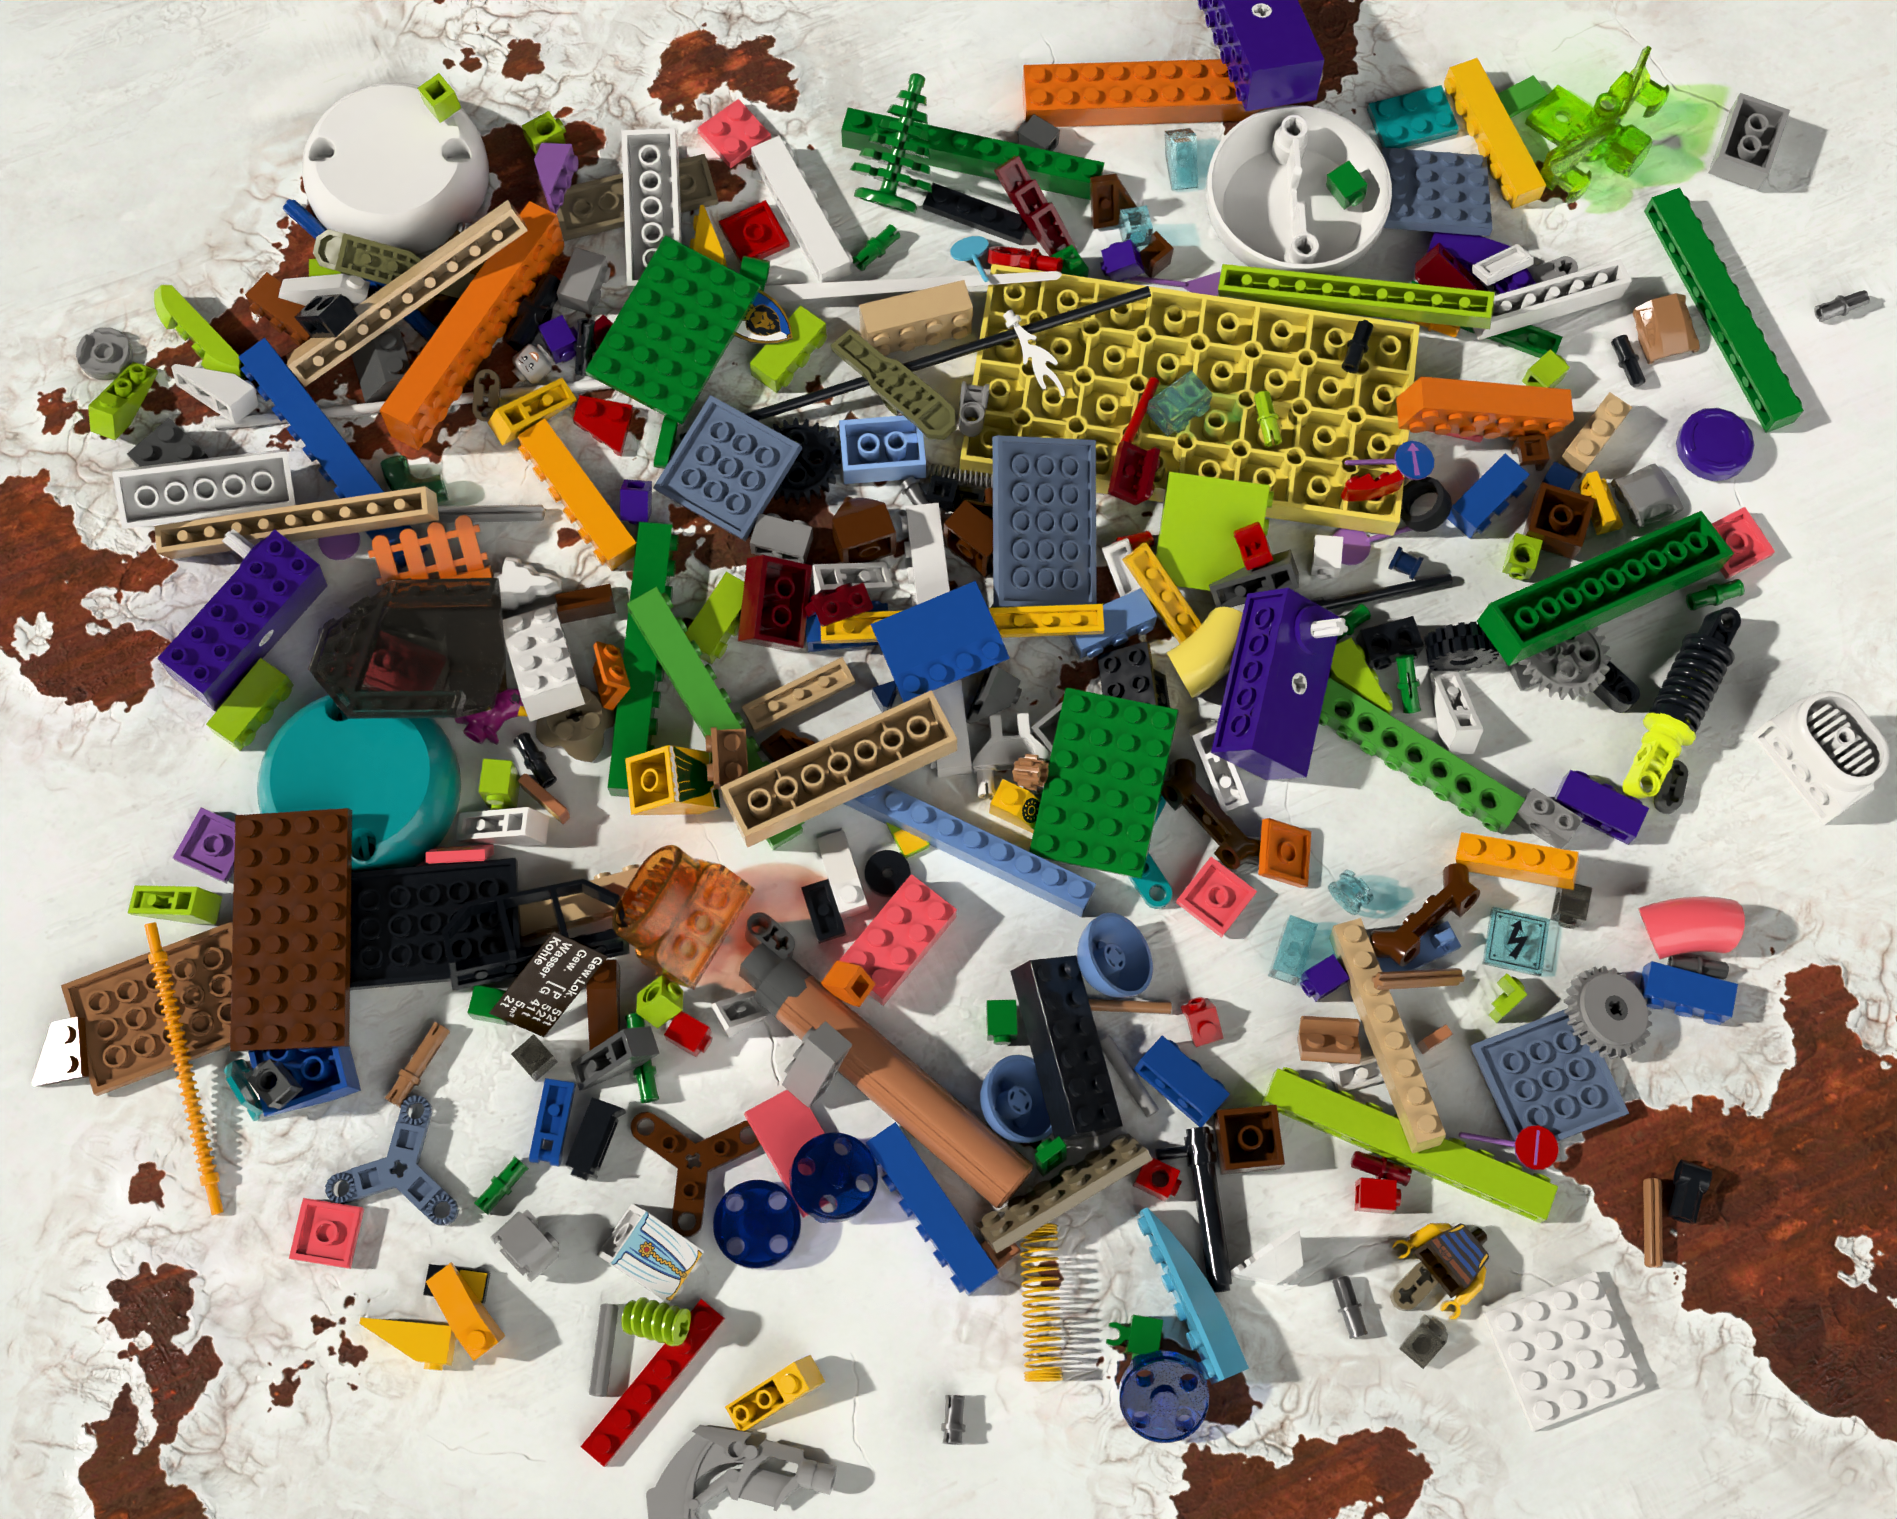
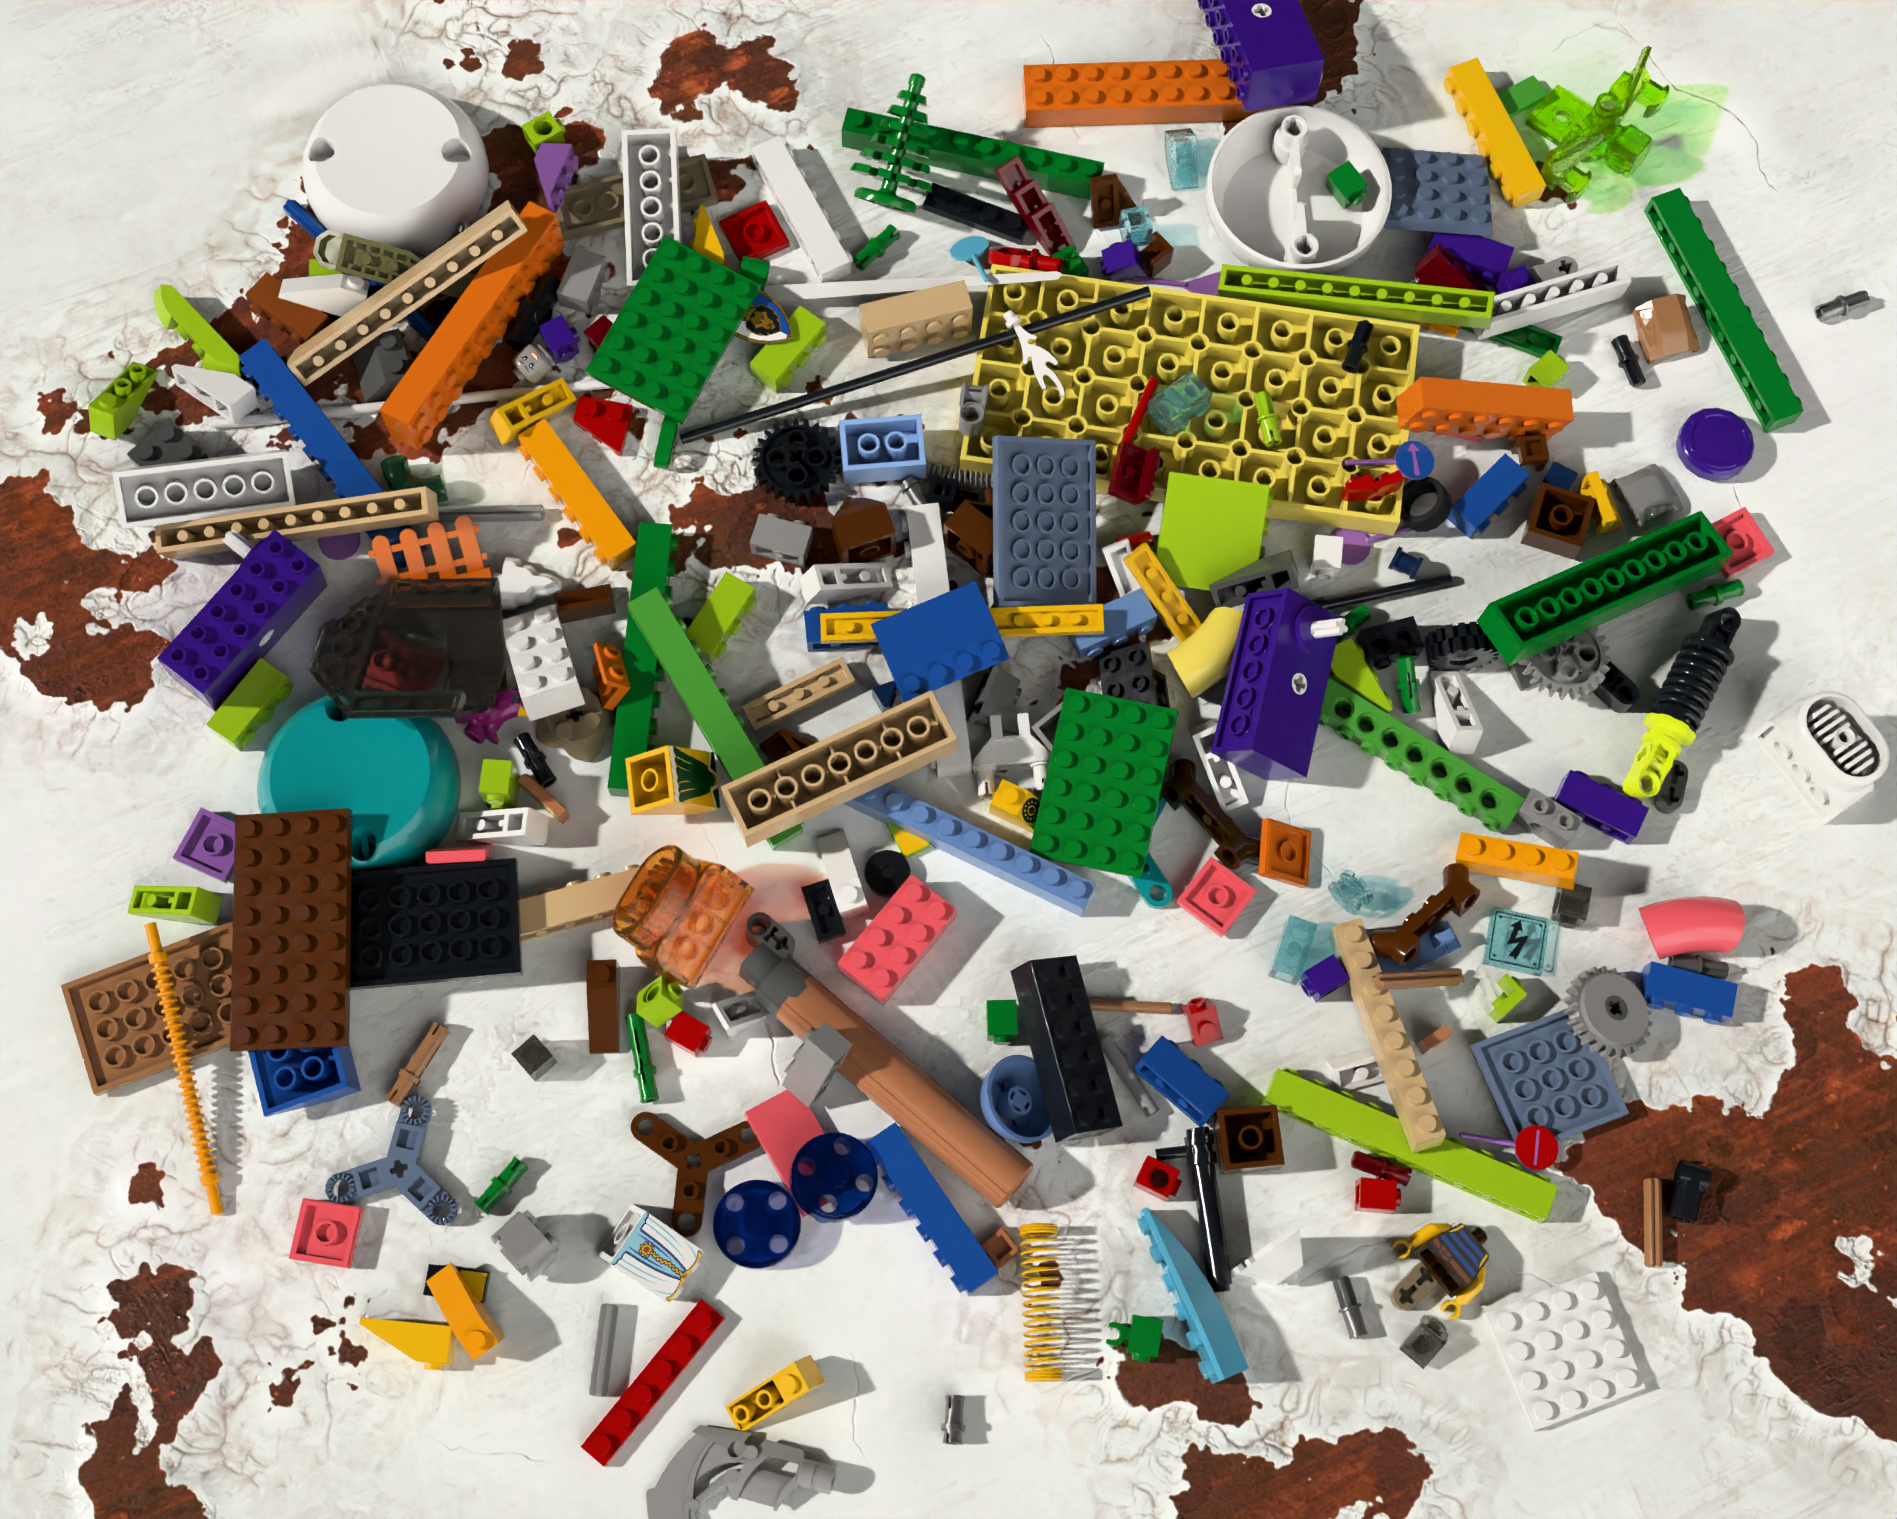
wing [32,1017,89,1087] -> none
light grey tile [76,327,133,380] -> none
teal flag [224,1059,263,1121] -> none
dark grey brick [247,1059,303,1110] -> none
black brick [295,294,358,338] -> none
lime brick [417,73,461,123] -> none
black plate [442,879,630,990] -> none
green brick [468,985,508,1025] -> none
dark tan beam [472,369,501,422] -> none
dark brown sticker [489,931,608,1037] -> none
blue plate [529,1078,576,1167] -> none
black window [565,1097,626,1181] -> none
dark grey slope [571,1026,660,1091] -> none
black pin [574,318,596,376] -> none
dark purple brick [620,479,652,524] -> none
lime piece [621,1297,691,1346] -> none
sand blue plate [653,395,802,541] -> none
coral plate [697,99,771,169] -> none
medium nougat bracket [705,727,748,789] -> none
dark red brick [738,555,812,651] -> none
dark red bracket [804,582,873,627] -> none
orange brick [821,960,875,1007] -> none
olive piece [830,328,957,440] -> none
dark tan plate [975,1134,1153,1253] -> none
medium nougat gear [1012,754,1049,791] -> none
dark grey brick [1017,114,1060,151] -> none
green plate [1035,1136,1067,1177] -> none
medium blue piece [1077,913,1153,998] -> none
clear blue piece [1119,1351,1209,1443] -> none
red bracket [1233,522,1274,571] -> none
medium nougat bracket [1297,1016,1361,1064] -> none
teal plate [1367,85,1459,149] -> none
white tile [1472,244,1533,286] -> none
lime brick [1502,533,1543,580] -> none
tan brick [1558,392,1632,479] -> none
light grey brick [1708,93,1790,190] -> none

